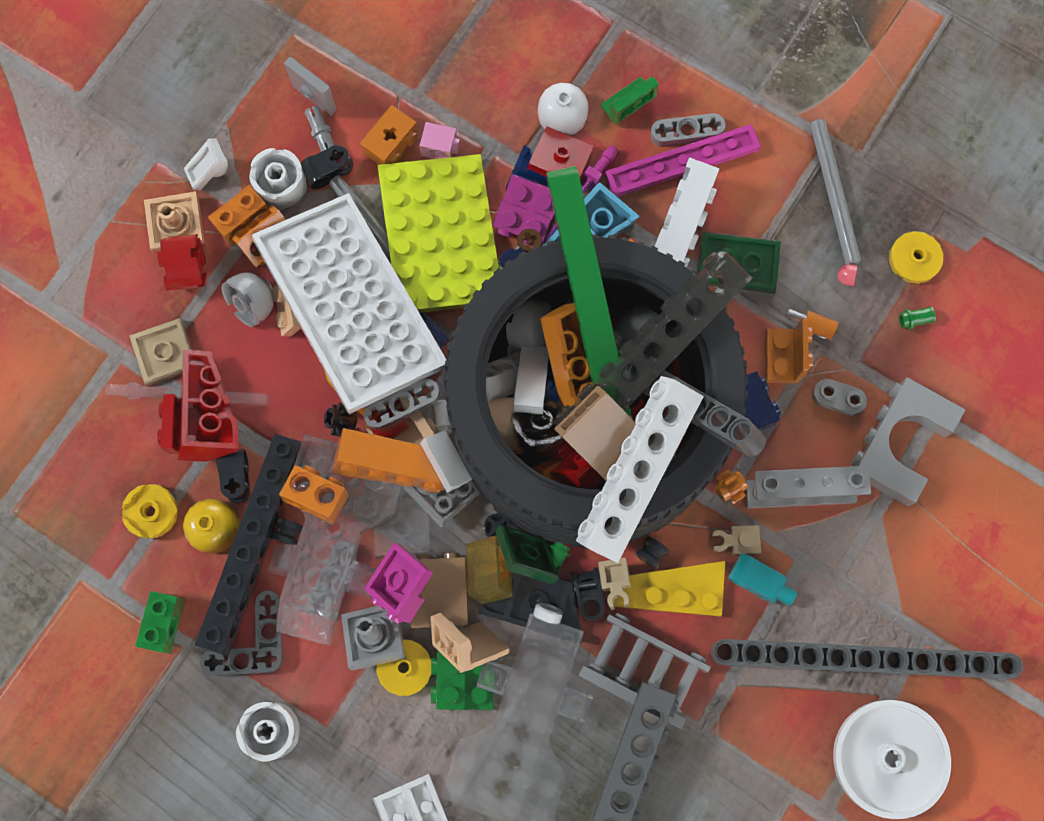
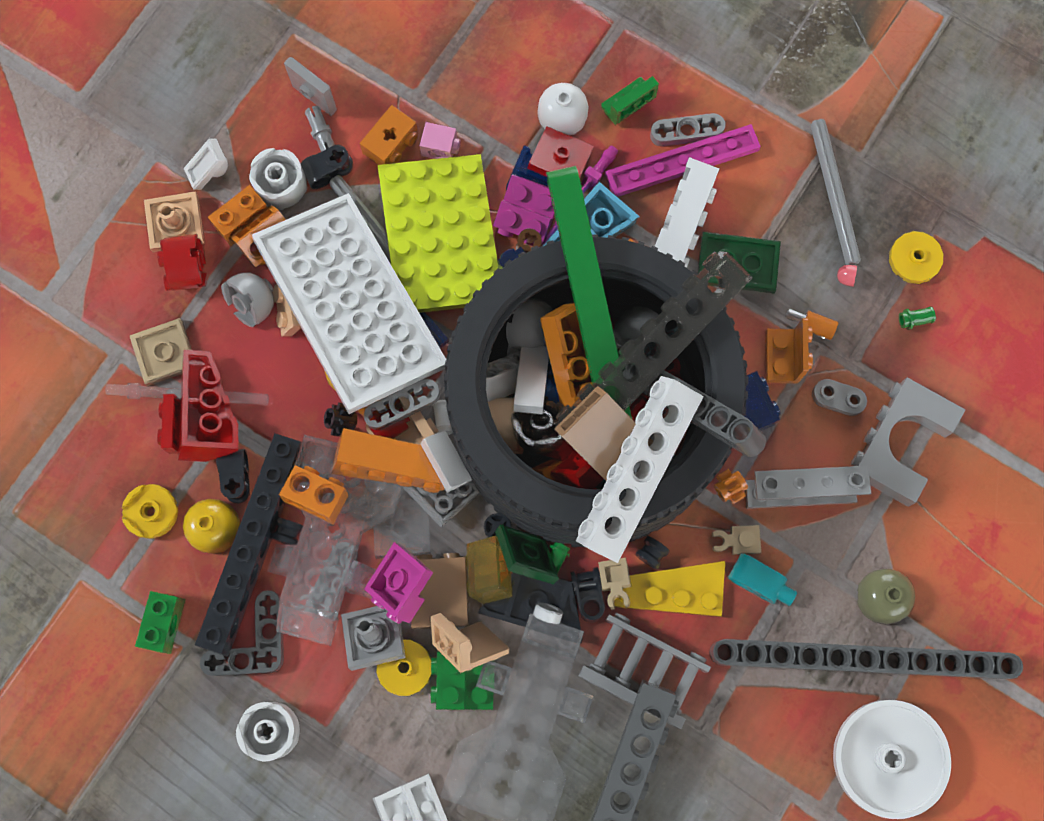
none -> olive cylinder [857,568,916,624]

